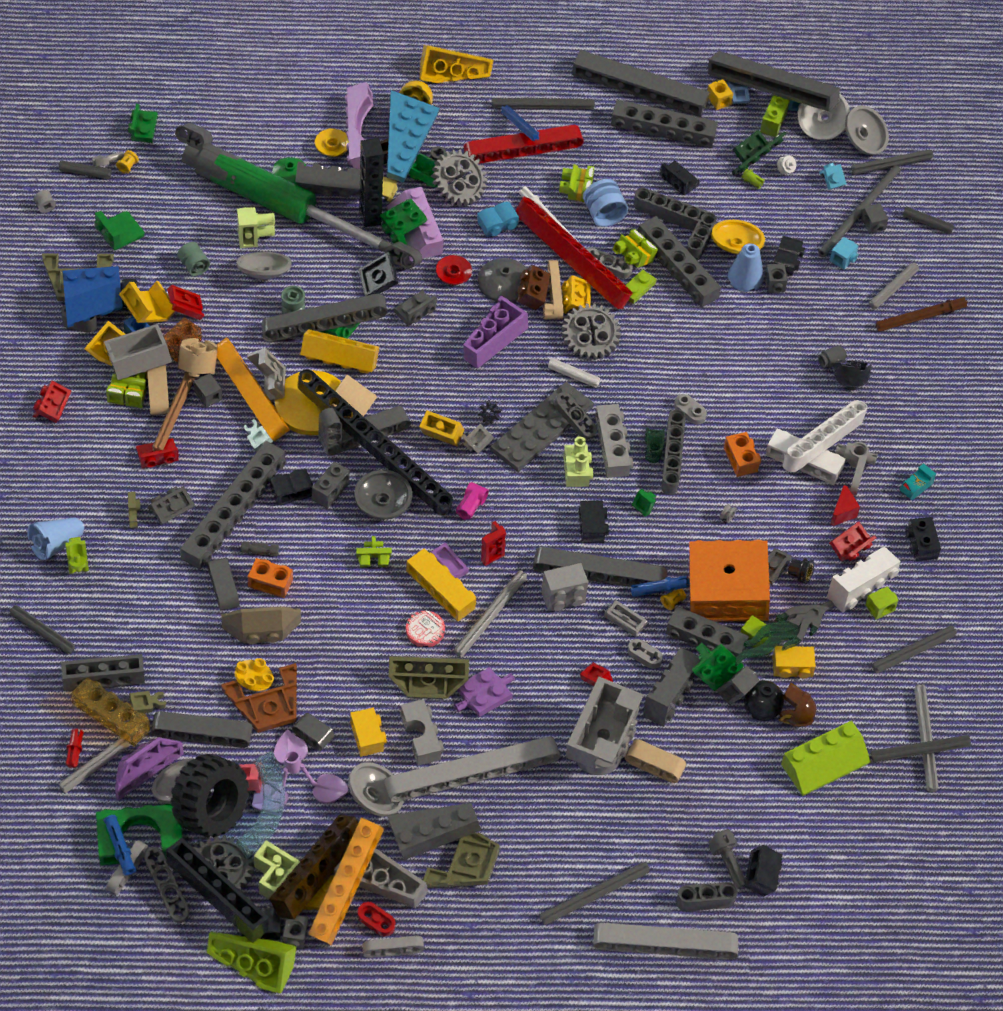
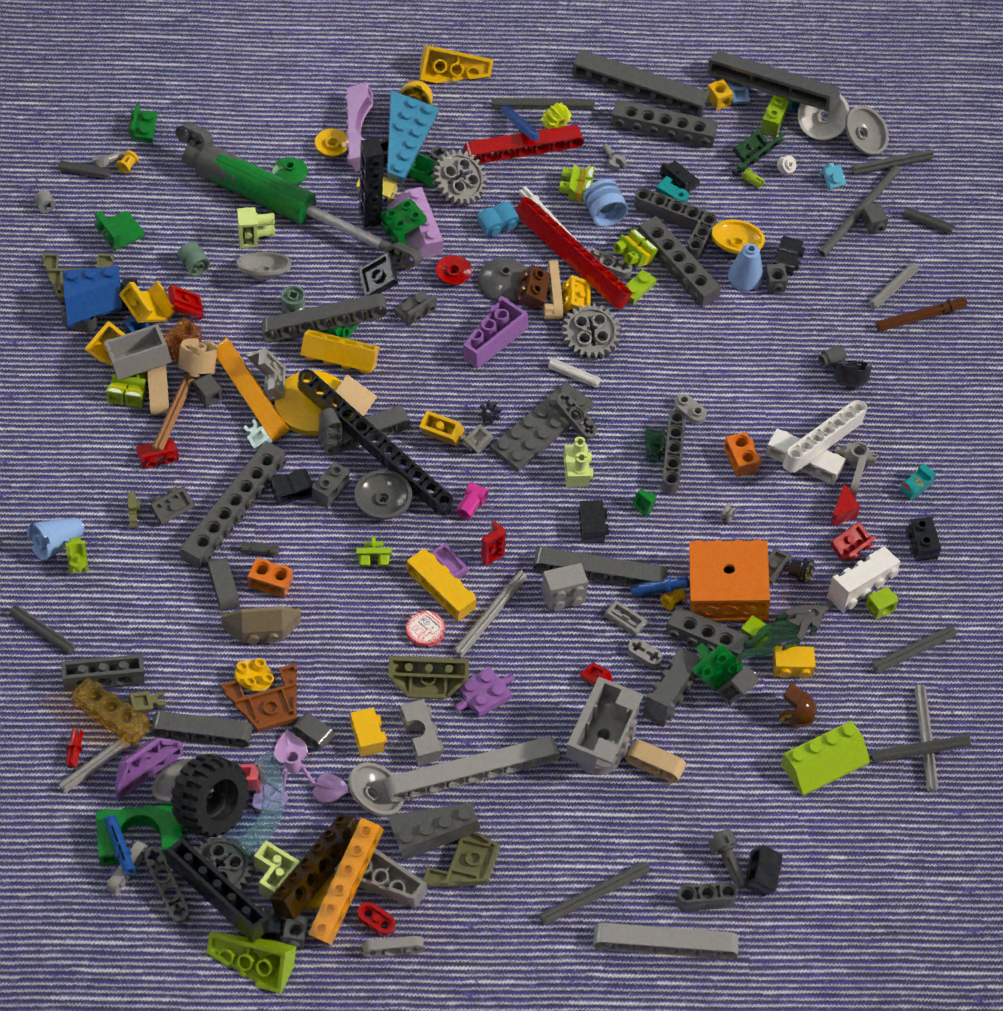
red bracket [32,380,71,423] -> none
dark grey wedge [295,162,360,198] -> none
light grey brick [595,404,633,478] -> none
black cylinder [744,680,784,721] -> none
medium azure brick [829,237,859,270] -> none
none -> neon yellow gear [541,103,572,129]
none -> light grey bar [602,144,626,172]
none -> teal leg [656,176,689,203]

